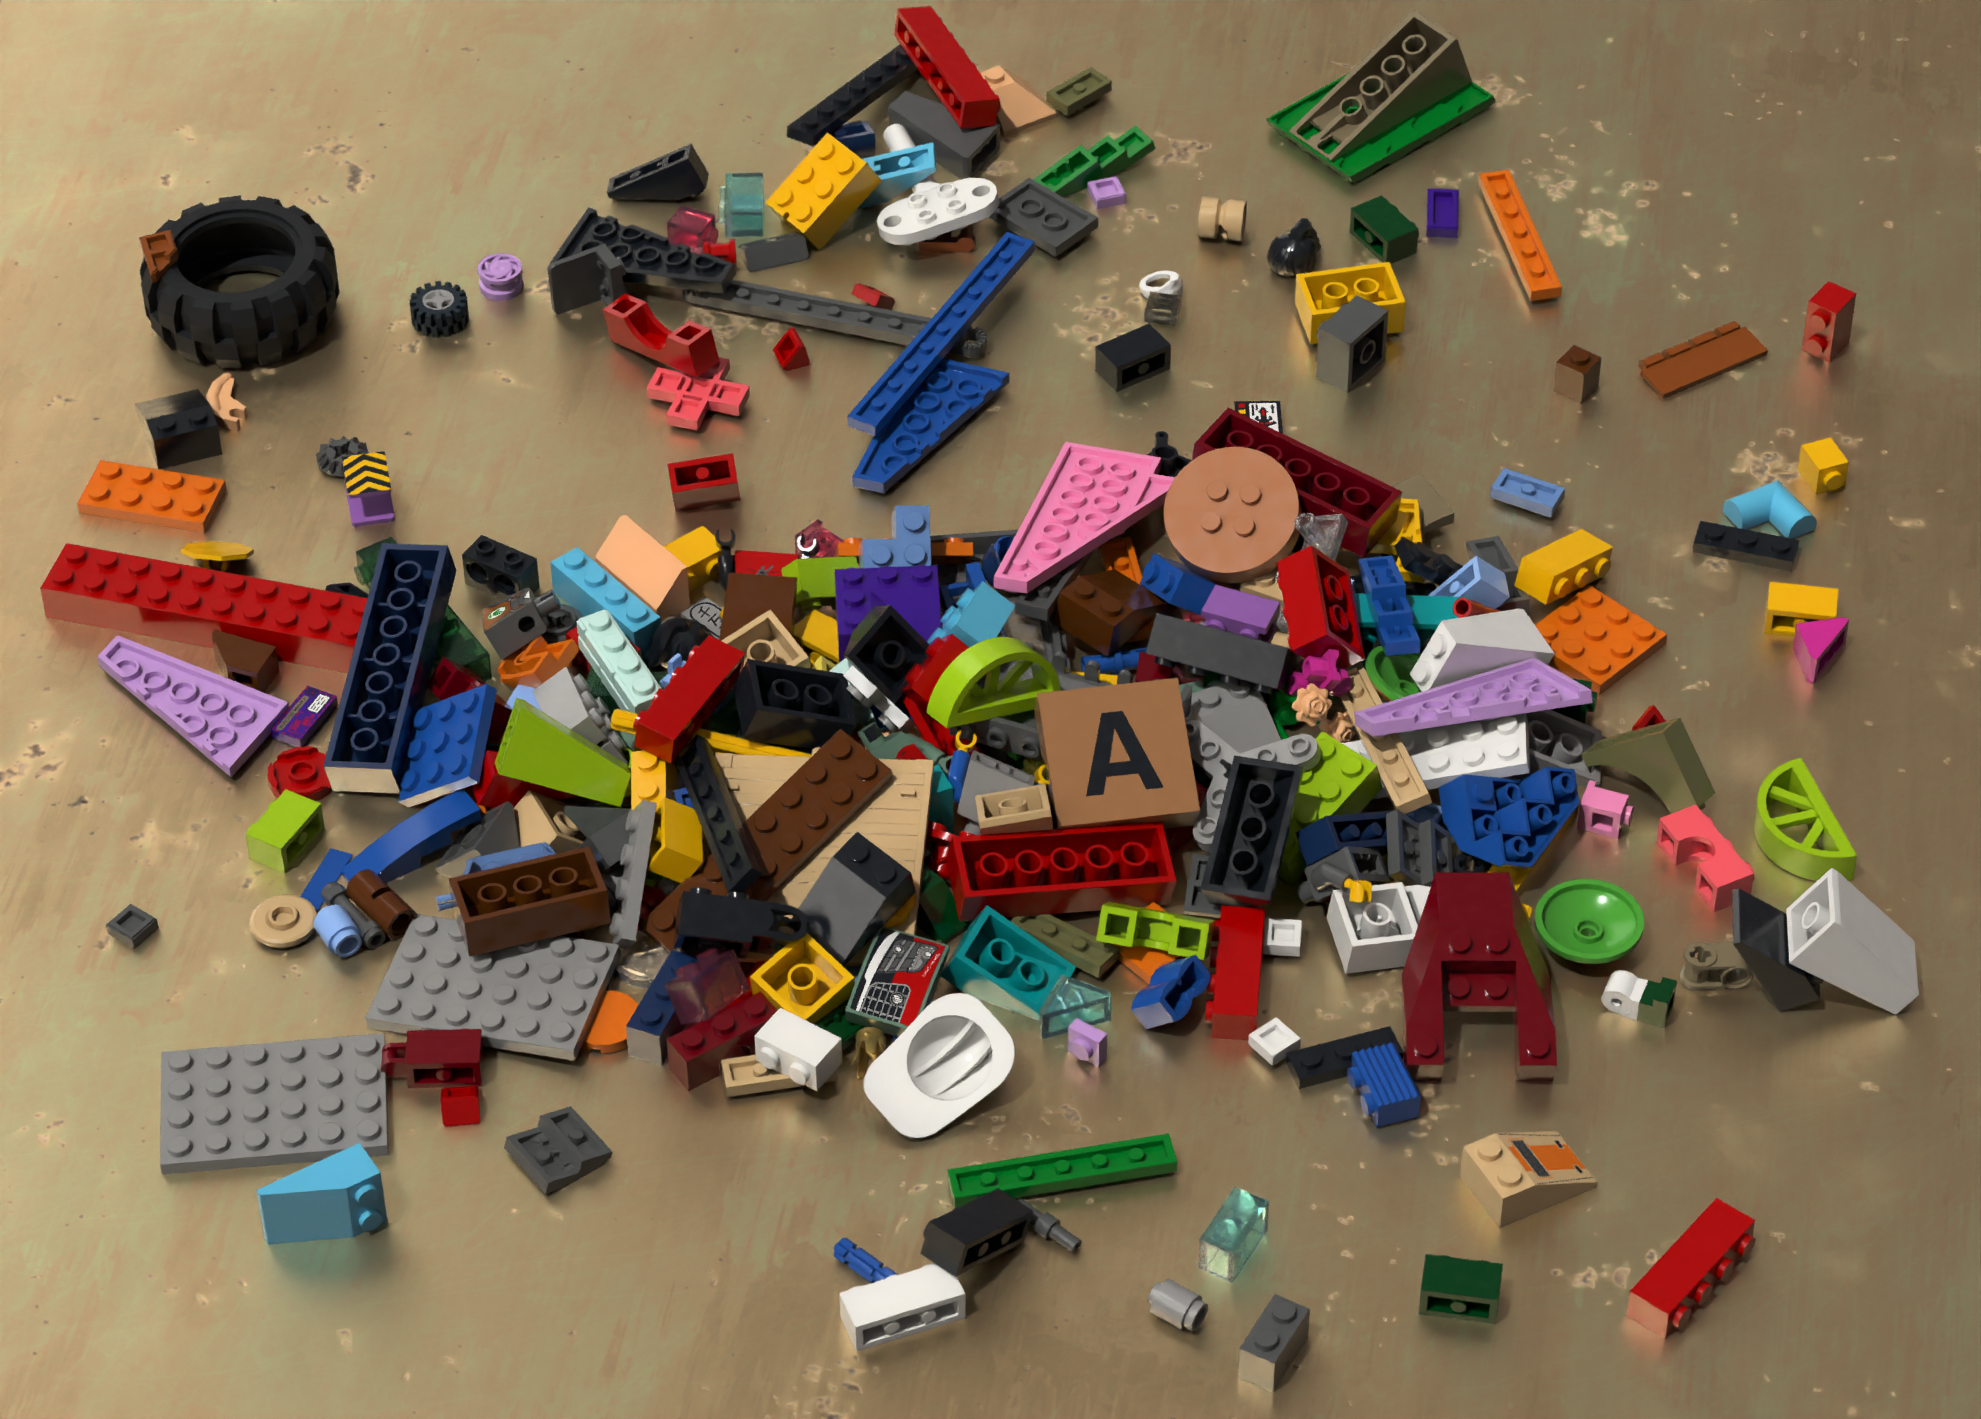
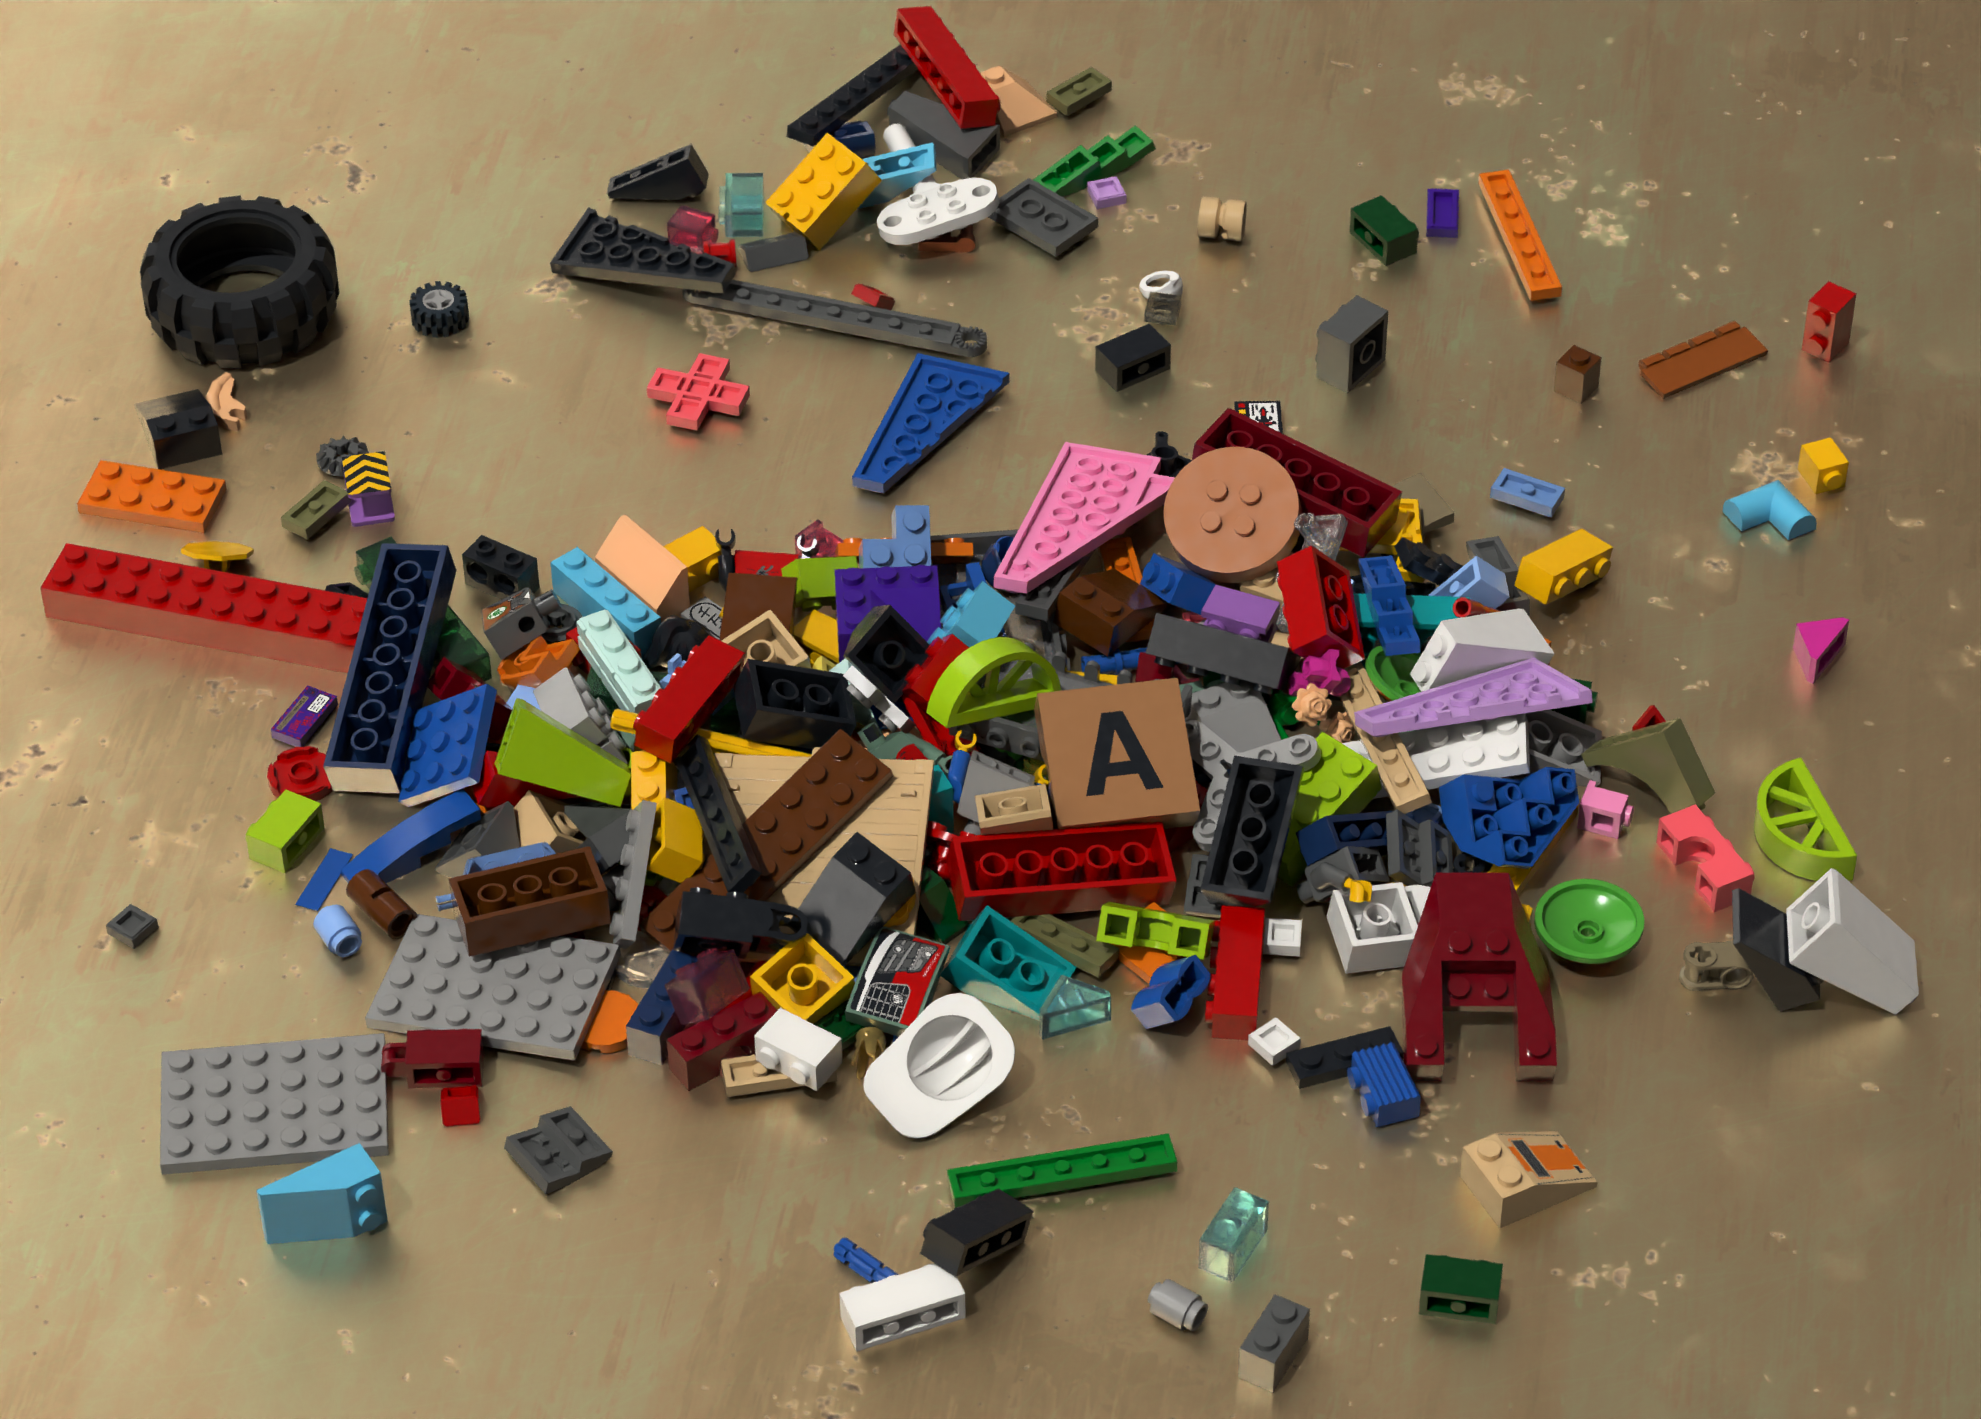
lavender wing [97,635,289,777] -> none
dark orange tile [139,230,178,283] -> none
reddish brown slope [211,630,280,693] -> none
tan wheel [249,894,317,948] -> none
dark grey bar [321,881,386,949] -> none
lavender wheel [478,253,524,301] -> none
dark grey bracket [548,244,628,315] -> none
red arch [602,293,720,377] -> none
red brick [667,453,741,511] -> none
red slope [773,327,810,371] -> none
blue plate [847,232,1035,437] -> none
dark grey bar [1019,1199,1082,1253] -> none
lavender plate [1068,1018,1107,1067] -> none
dark tan piece [1266,10,1496,183] -> none
black hair [1267,218,1321,277] -> none
yellow brick [1295,262,1406,344] -> none
orange plate [1535,585,1667,695] -> none
leg [1601,970,1677,1028] -> none
red brick [1626,1198,1756,1339] -> none
black plate [1692,521,1799,572] -> none
yellow brick [1764,581,1838,637] -> none
none -> olive plate [281,480,351,540]

